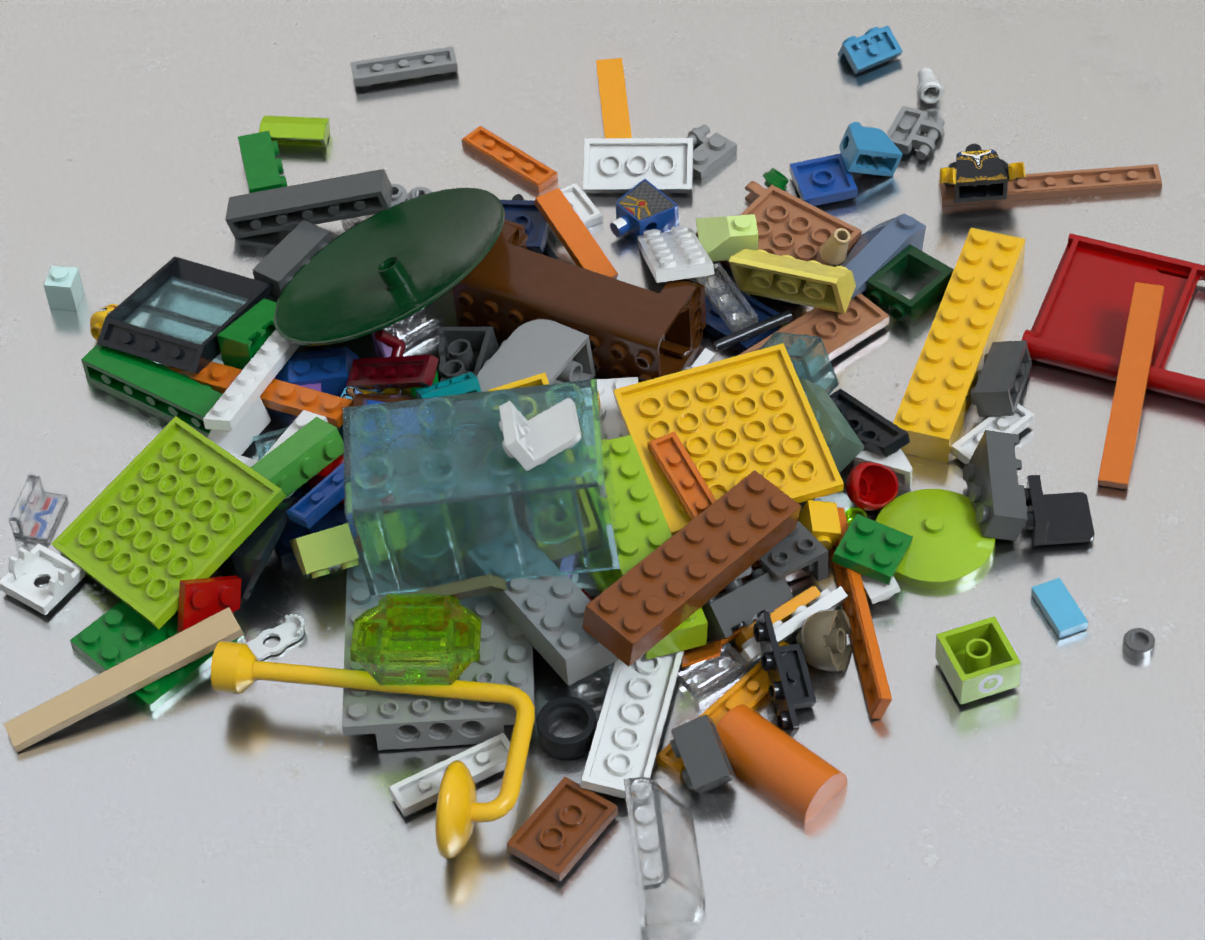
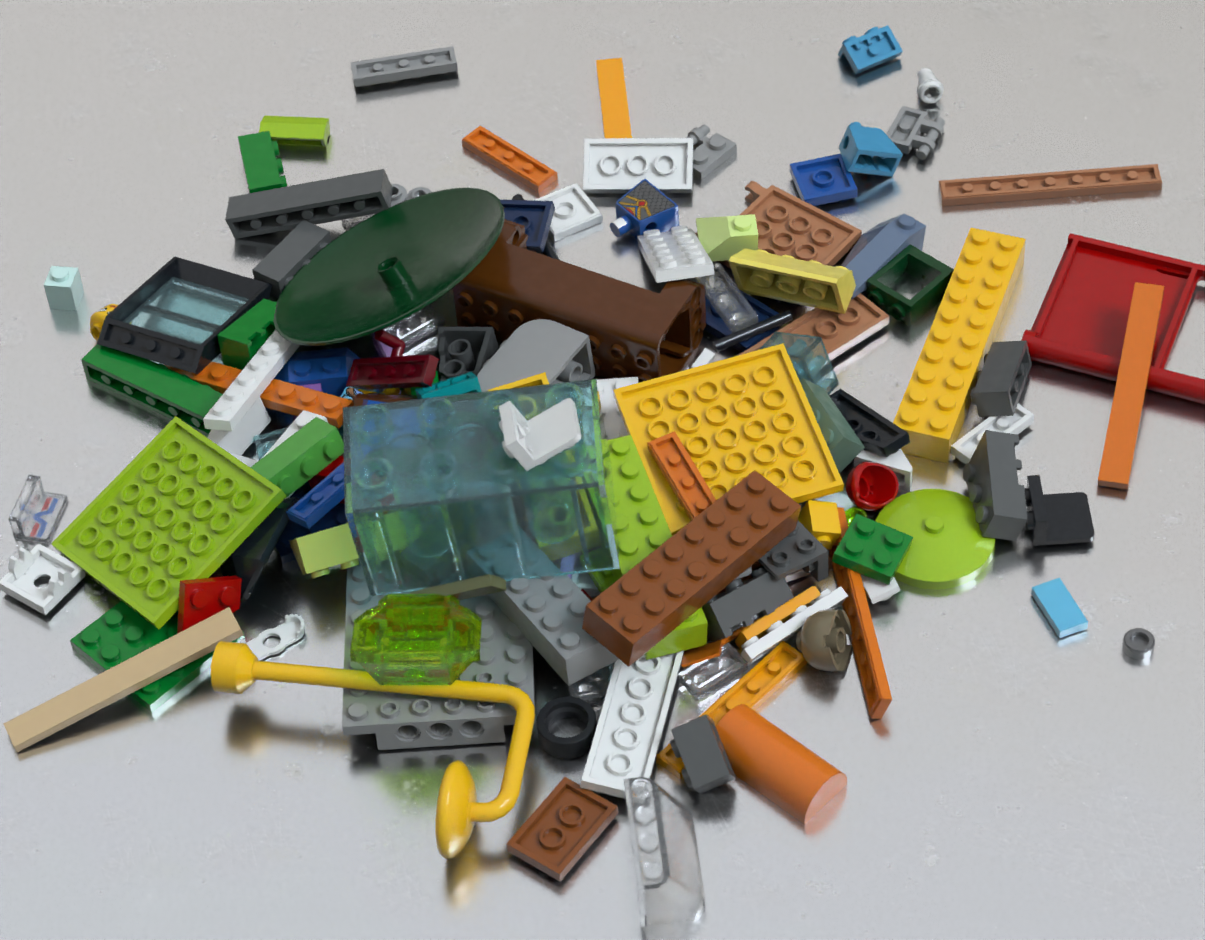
white plate [389,733,510,817] -> none
orange tile [534,187,618,279] -> none
black bracket [753,612,817,737] -> none
green plate [763,168,789,191] -> none
tan cone [820,228,851,266] -> none
lime brick [935,616,1021,705] -> none
black torso [939,144,1026,203] -> none

